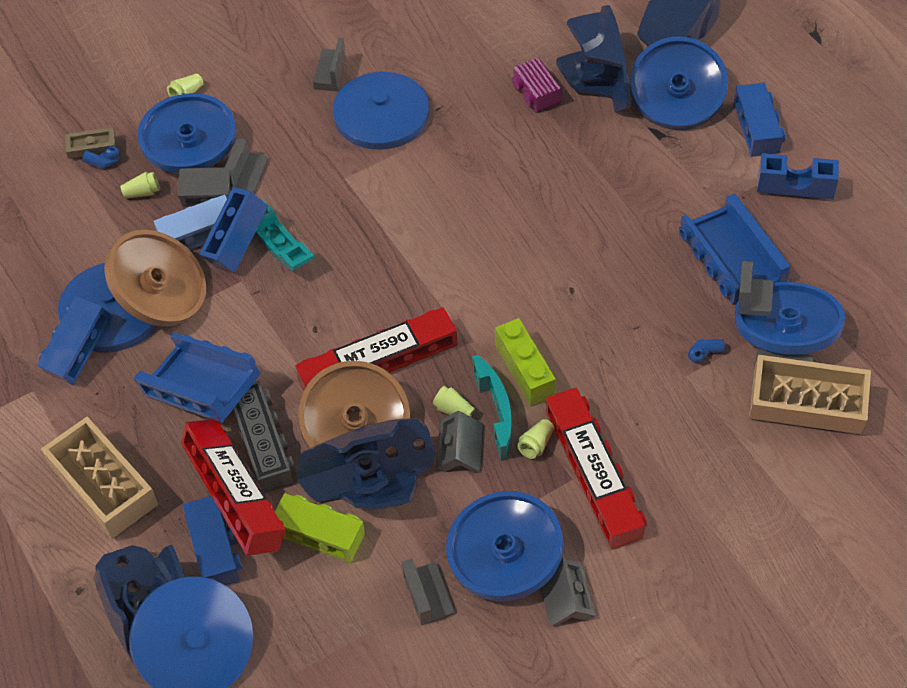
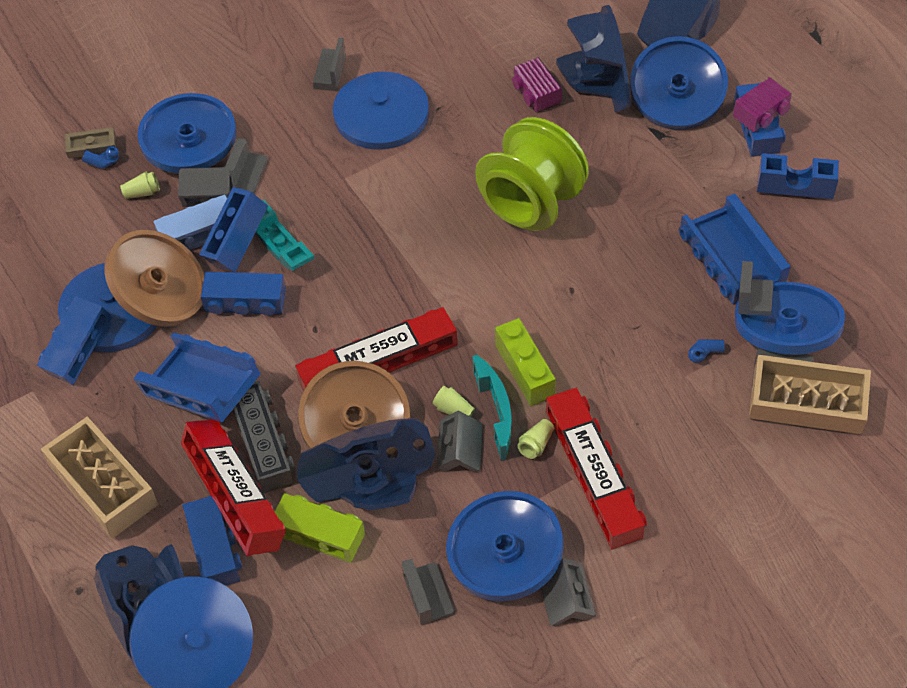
yellowish green cone [167,73,203,97] -> none
none -> blue brick [201,272,286,315]
none -> lime wheel [475,117,589,231]
none -> magenta brick [733,77,792,132]

